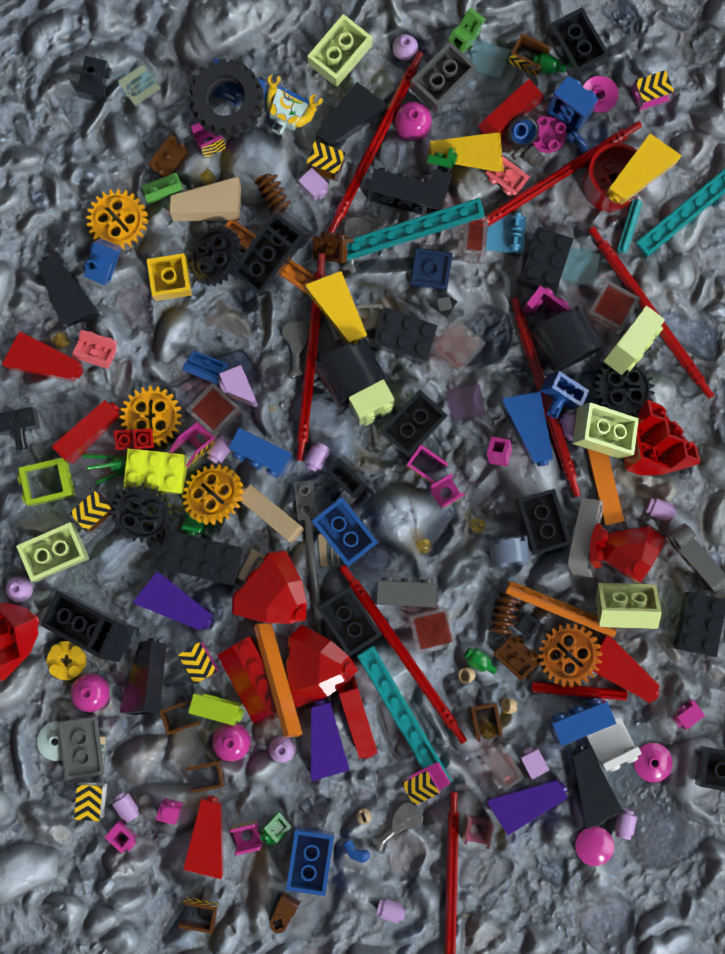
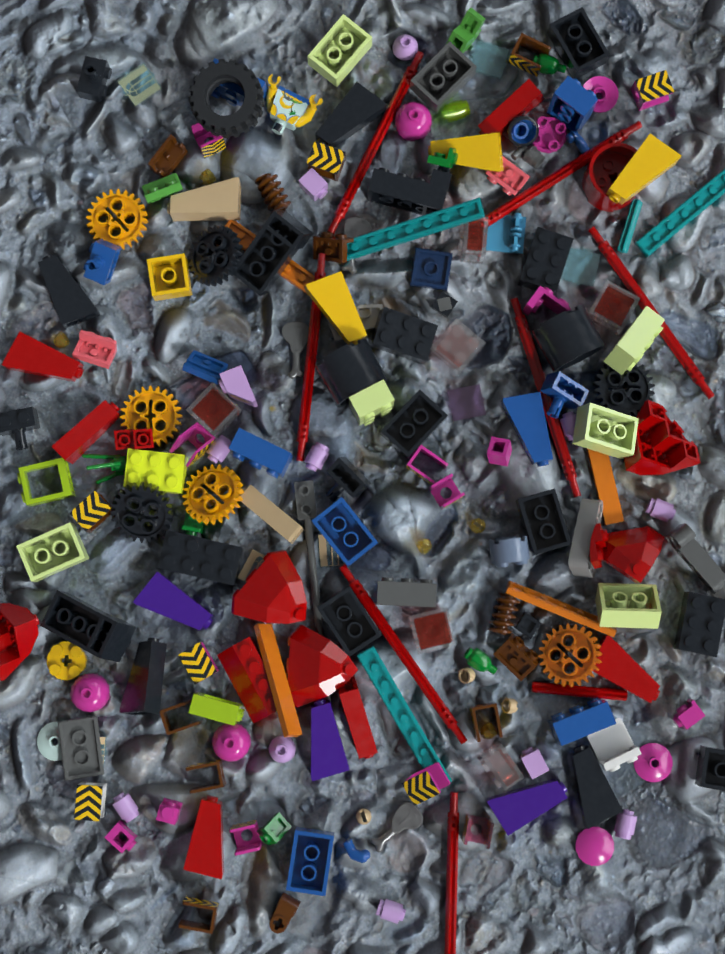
lavender brick [5,576,33,603] -> none
none -> clear neon green brick [441,99,470,123]

